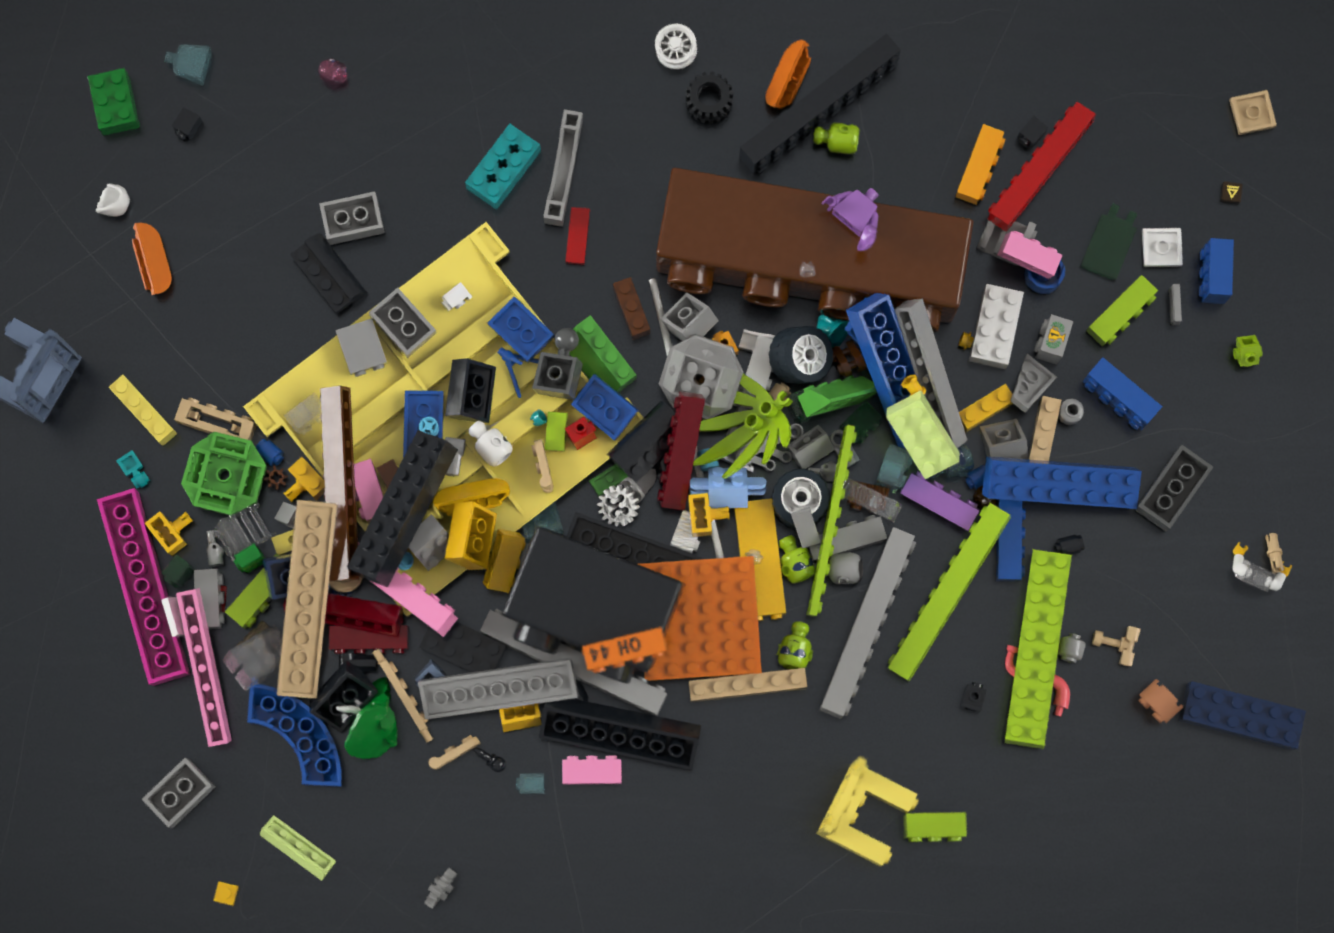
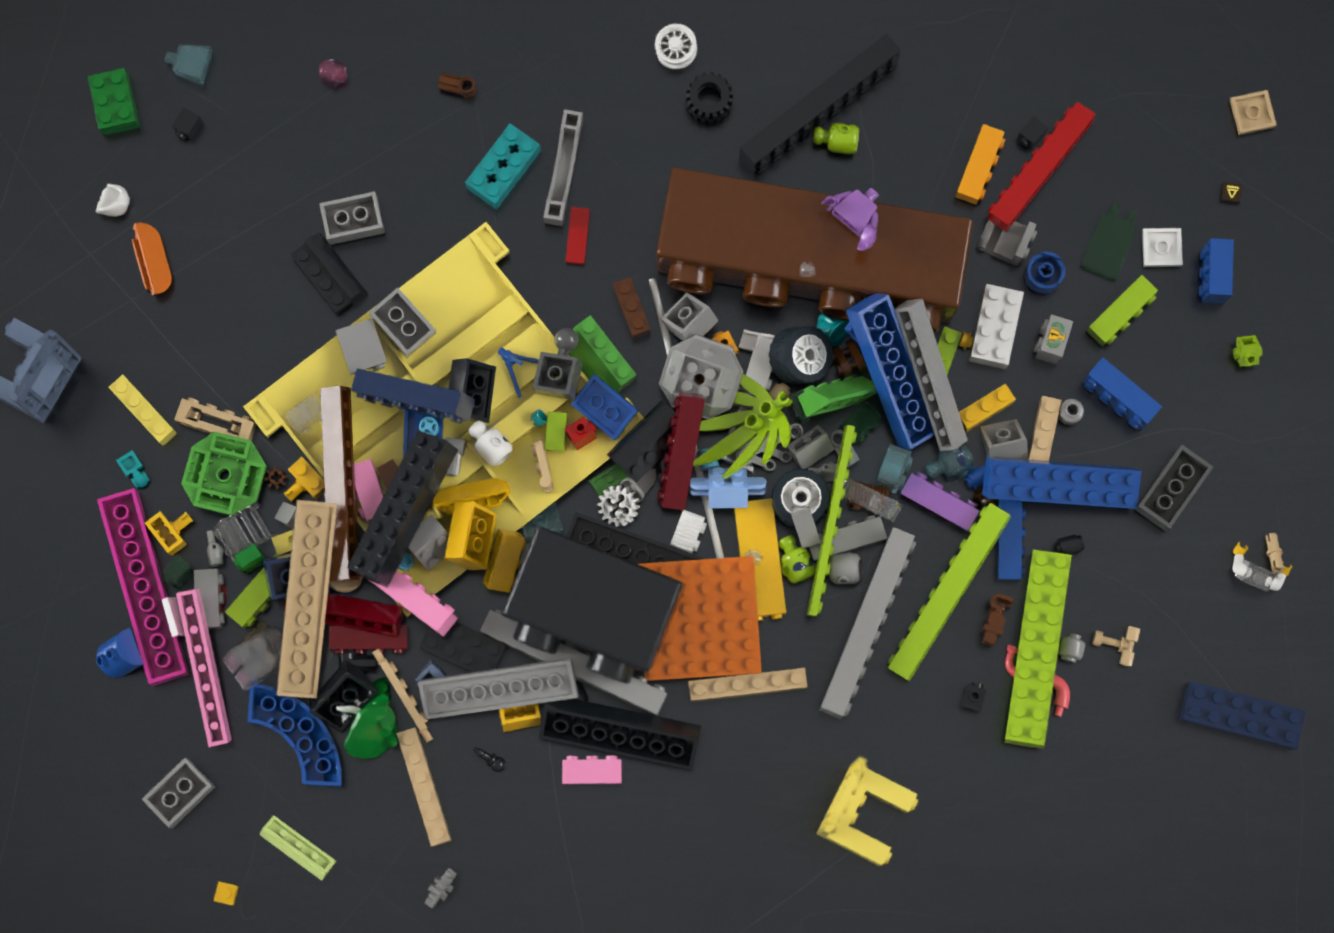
blue brick [256,439,284,466] -> none
tan plate [429,735,480,769] -> none
white brick [441,282,472,311] -> none
blue plate [487,297,555,363] -> none
clear light blue brick [516,773,544,794] -> none
orange brick [582,627,668,673] -> none
yellow brick [688,493,730,537] -> none
orange brick [765,40,811,108] -> none
lime piece [776,621,813,669] -> none
yellowish green brick [886,391,960,479] -> none
yellow bush [901,374,926,396] -> none
lime brick [903,812,967,842] -> none
bright pink brick [997,231,1062,279] -> none
light grey wing [1010,354,1057,413] -> none
nougat brick [1138,679,1183,723] -> none
light grey tile [1169,284,1182,325] -> none
none -> blue brick [96,628,143,678]
none -> dark blue brick [351,369,475,424]
none -> tan brick [396,728,452,847]
none -> reddish brown piece [438,73,477,98]
none -> lime plate [938,326,962,374]
none -> reddish brown hips [980,593,1014,646]

